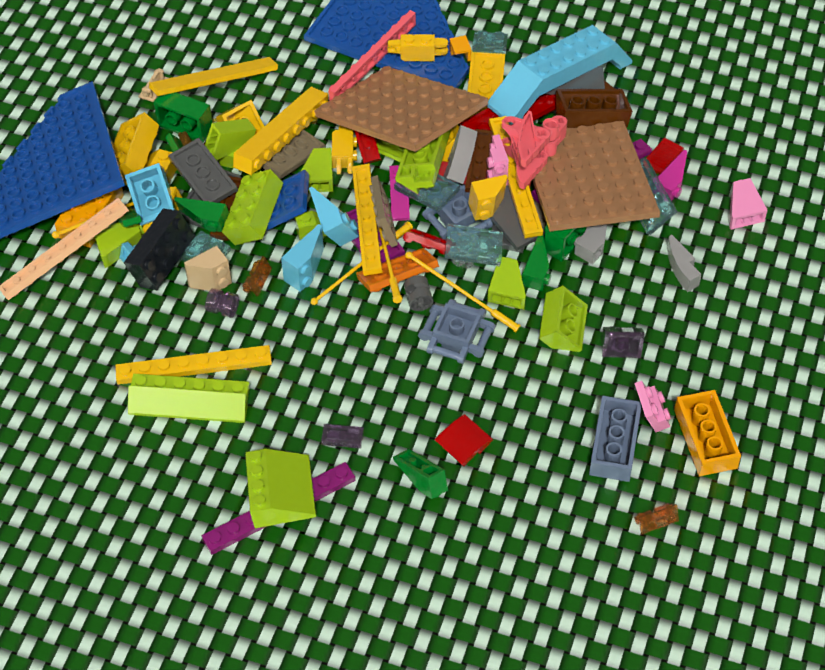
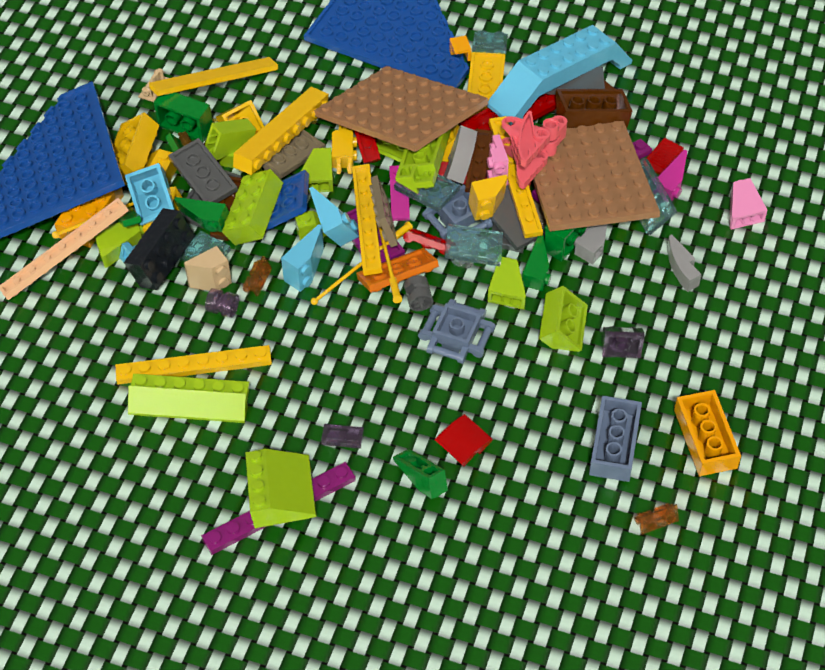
coral plate [328,10,416,101] -> none
yellow hinge [388,34,448,61] -> none
yellow piece [405,251,521,333] -> none
bright pink plate [635,381,671,432] -> none

